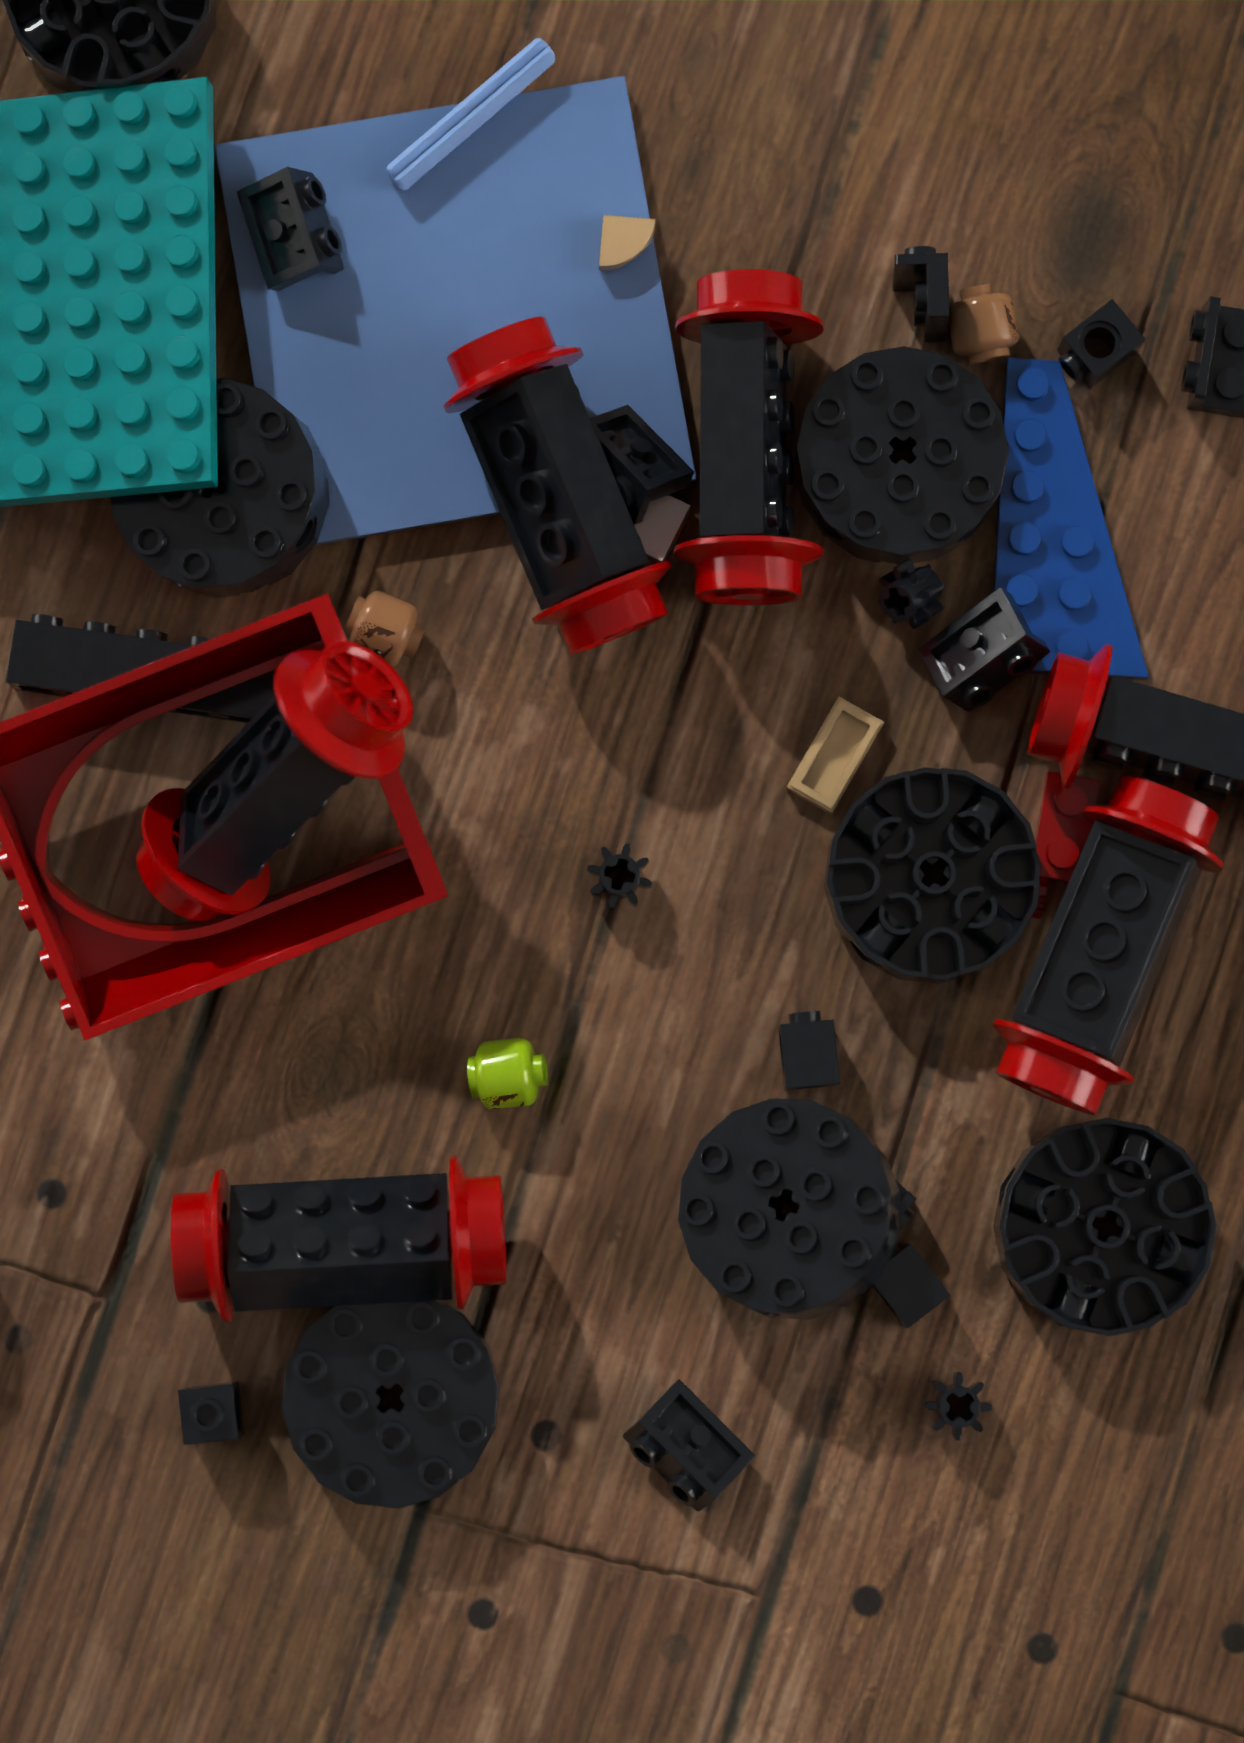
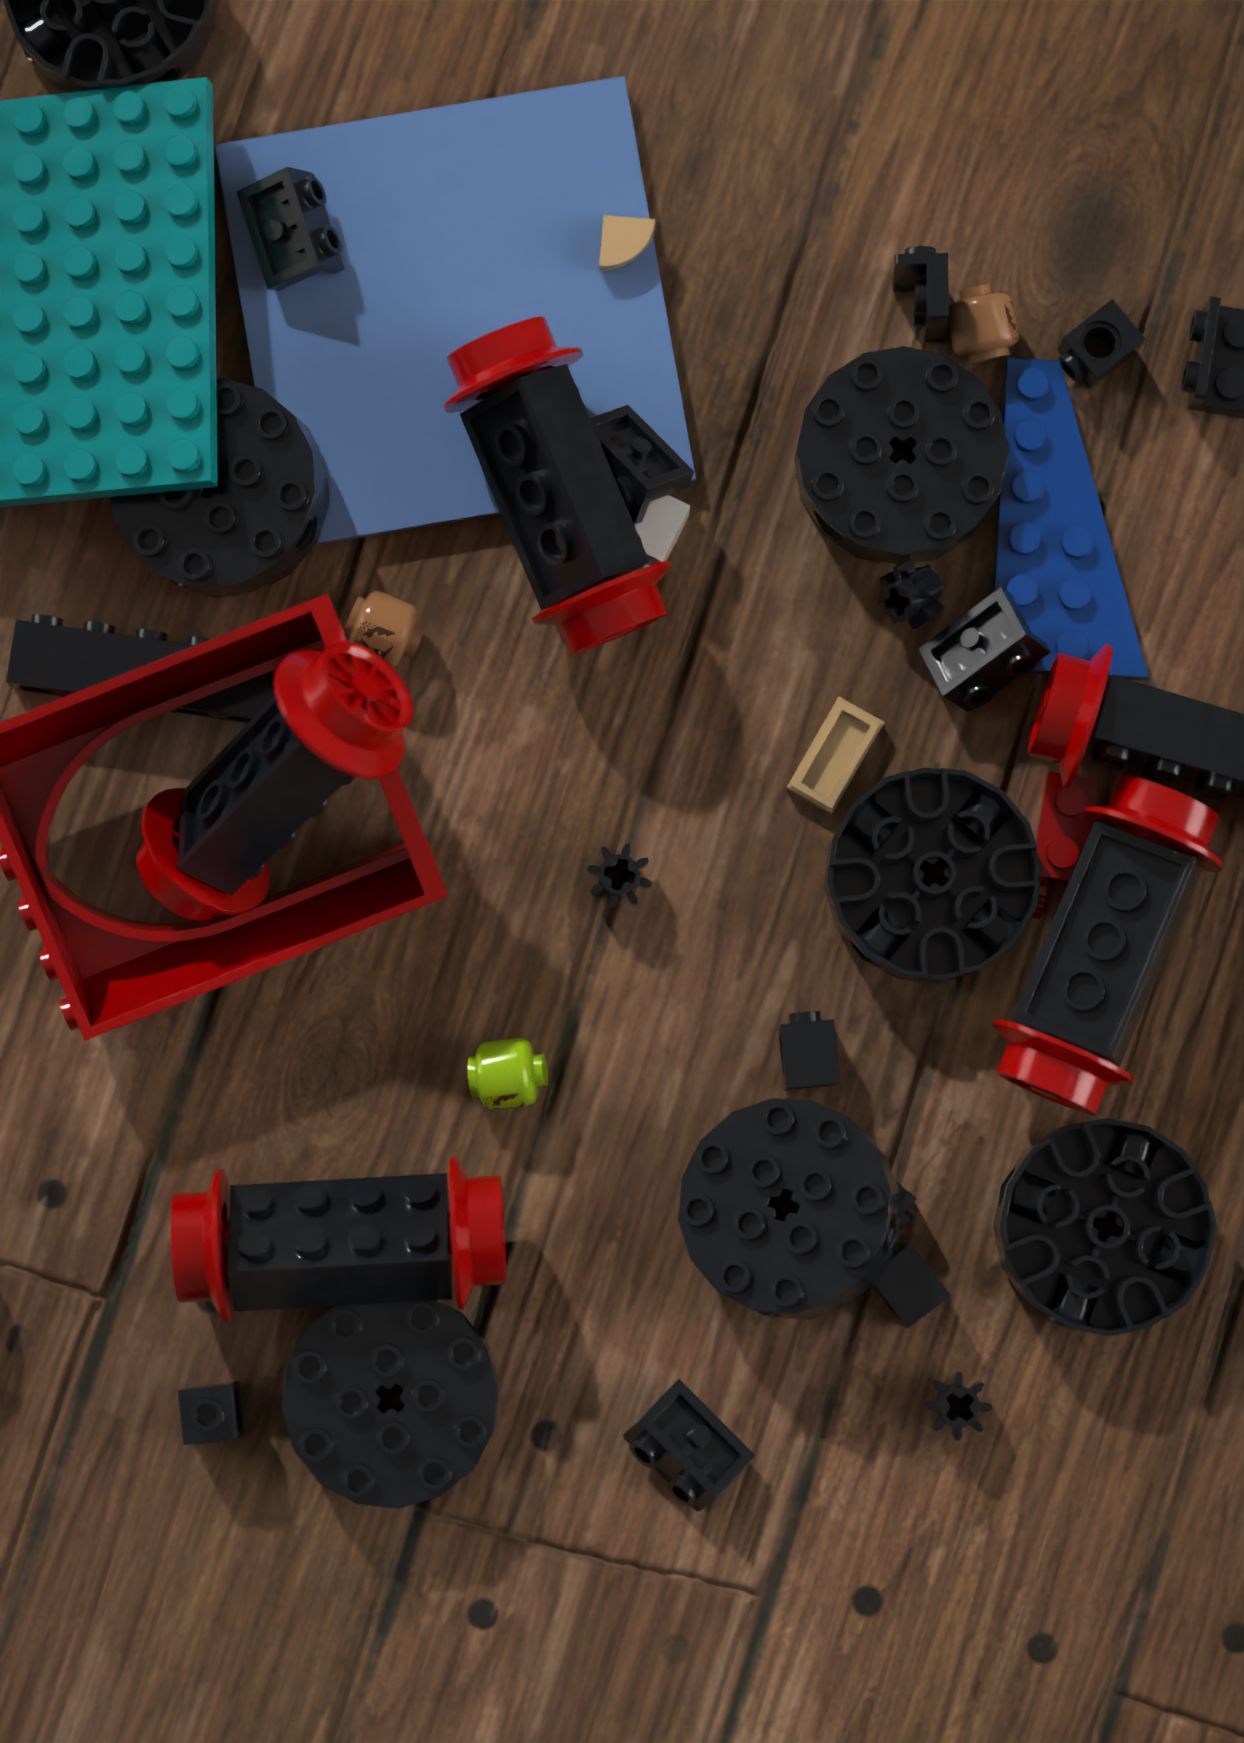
light blue axle [387,38,555,190] -> none
brick [674,269,824,606] -> none

